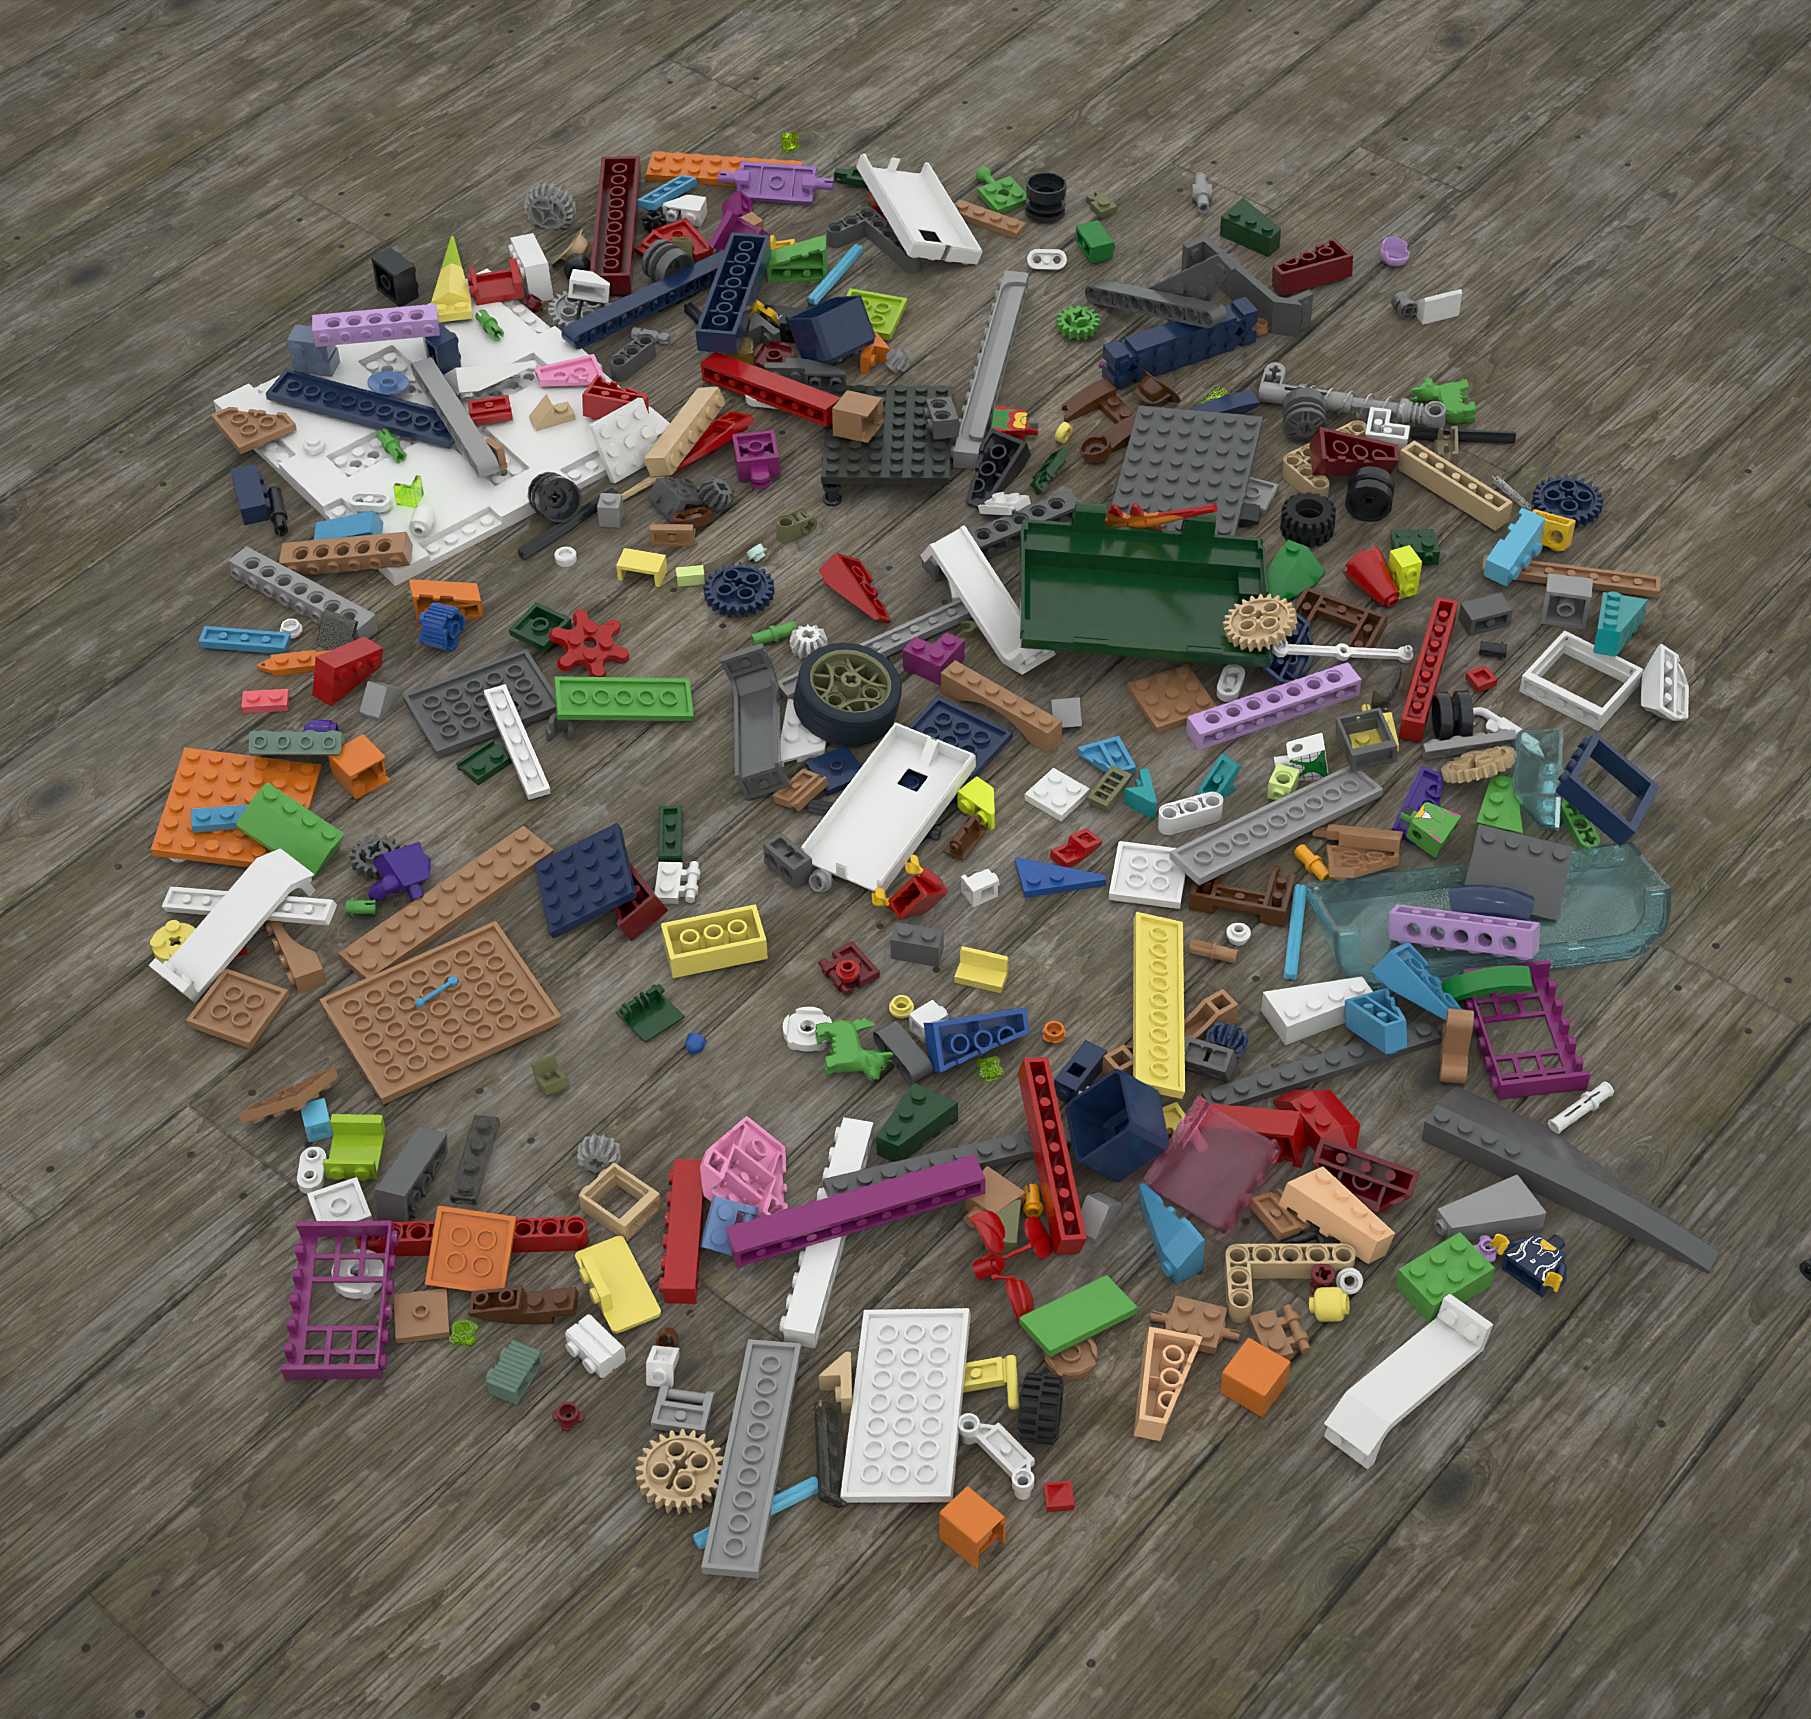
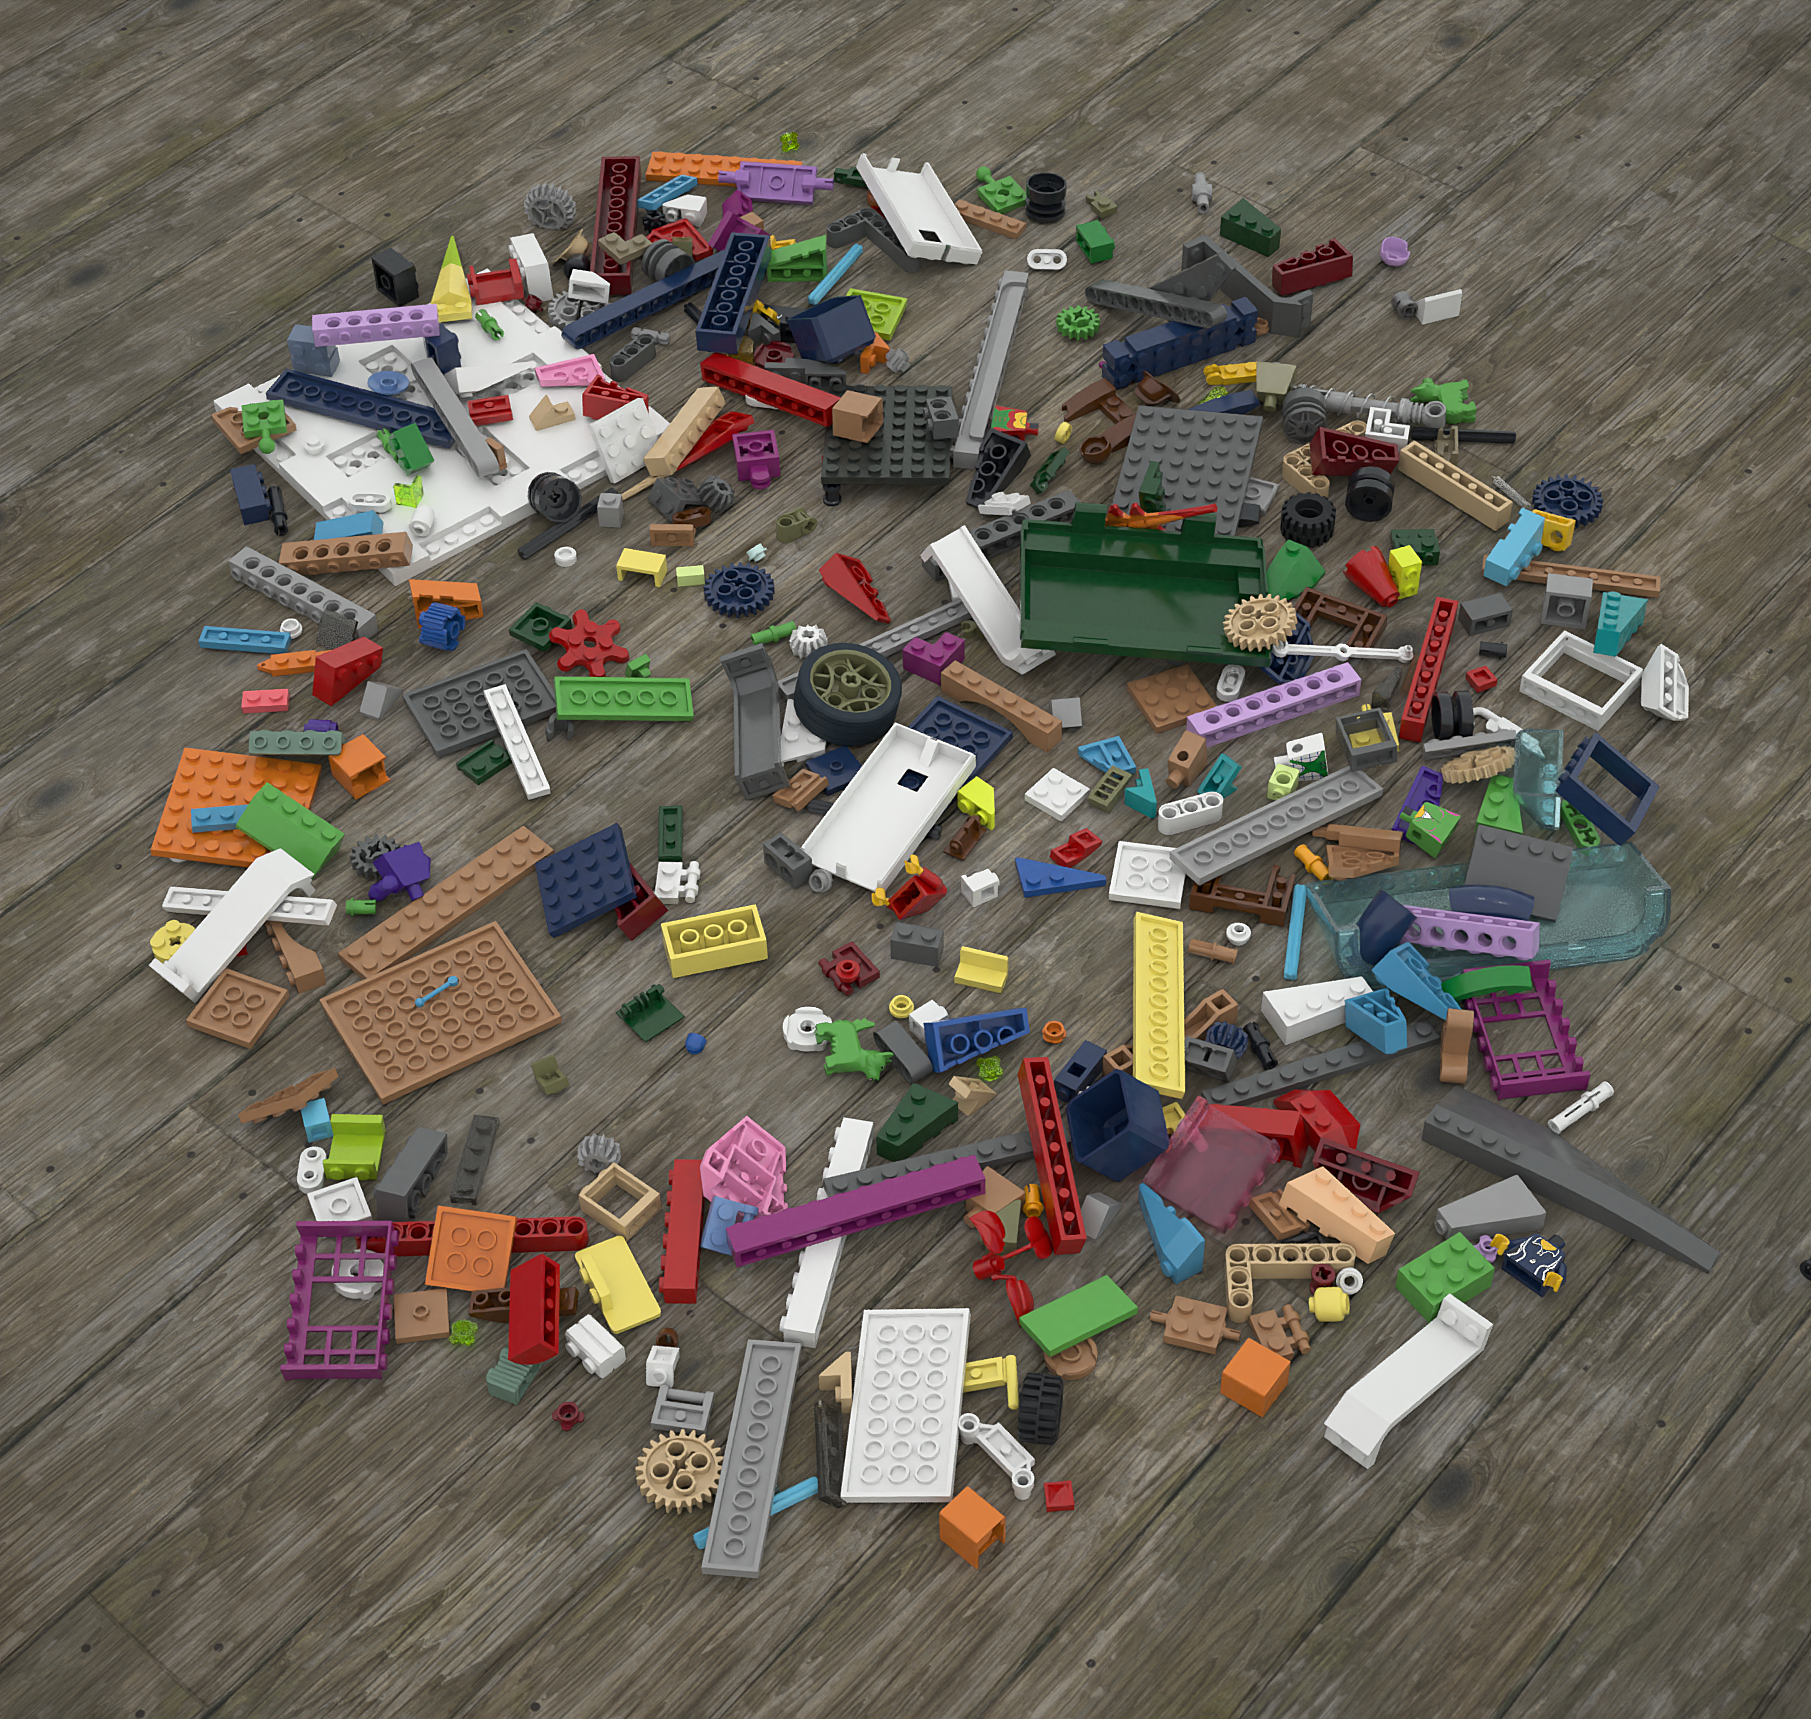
light nougat wedge [1133,1327,1202,1441] -> none
none -> bright green plate [241,399,287,454]
none -> green brick [388,423,435,476]
none -> red brick [508,1253,560,1365]
none -> dark tan plate [598,232,652,265]
none -> bright green tile [625,654,651,678]
none -> tan slope [949,1076,997,1116]
none -> dark green plate [1139,461,1166,514]
none -> medium nougat torso [1166,730,1207,789]
none -> yellow hinge [1203,362,1257,385]
none -> black pin [1243,1022,1278,1070]
none -> torso [1256,361,1297,412]
none -> dark blue brick [1344,889,1418,973]

